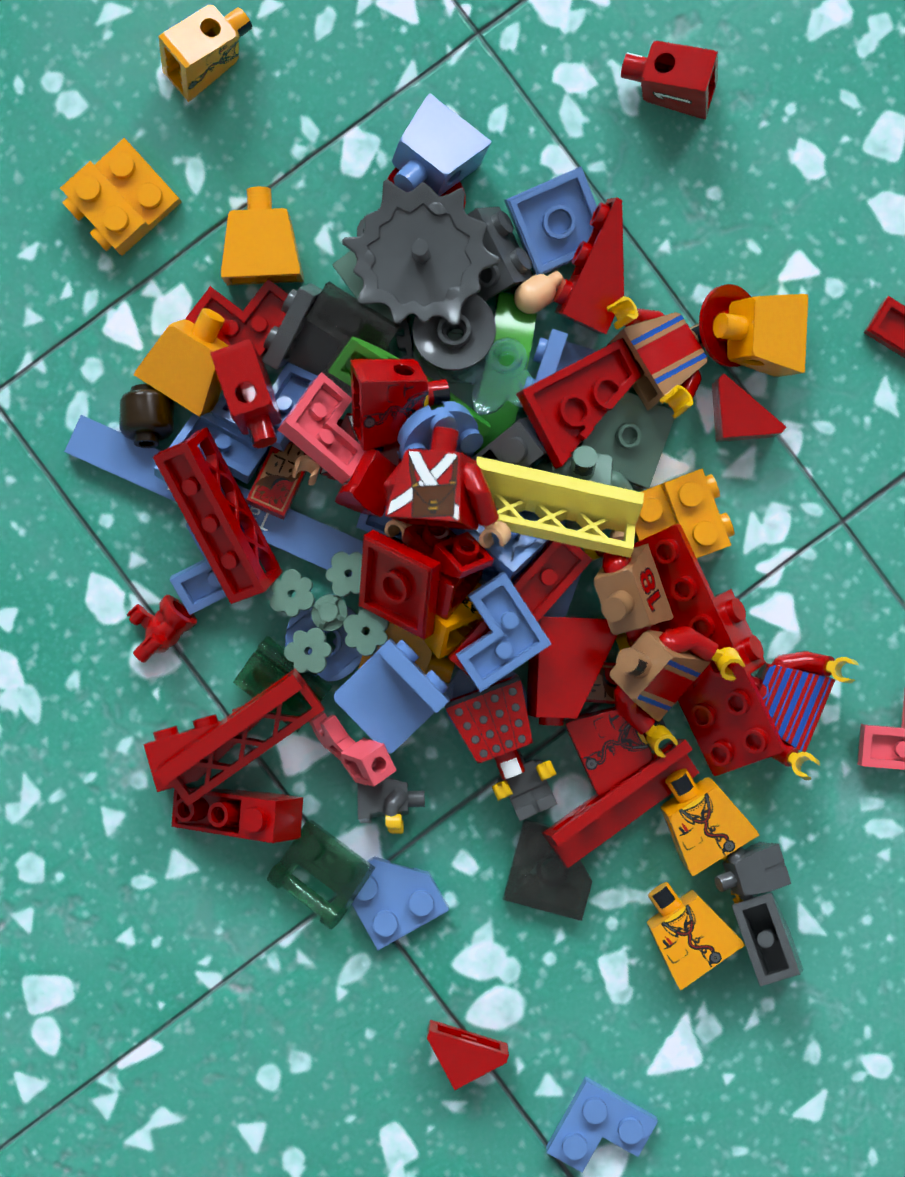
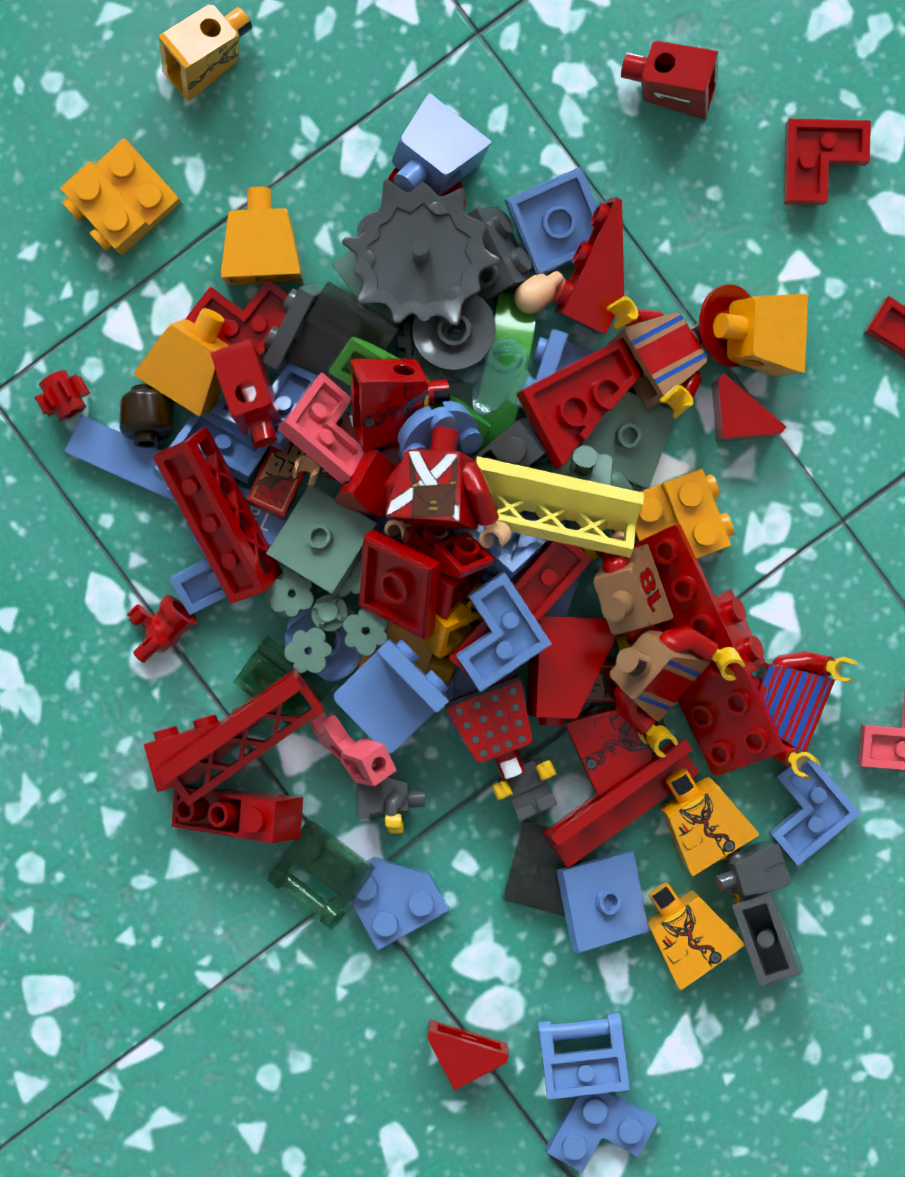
none -> red gear [35,370,90,421]
none -> sand green plate [266,485,380,597]
none -> medium blue plate [538,1013,630,1100]
none -> medium blue plate [556,850,649,953]
none -> medium blue plate [769,750,861,866]
none -> red plate [783,118,871,205]

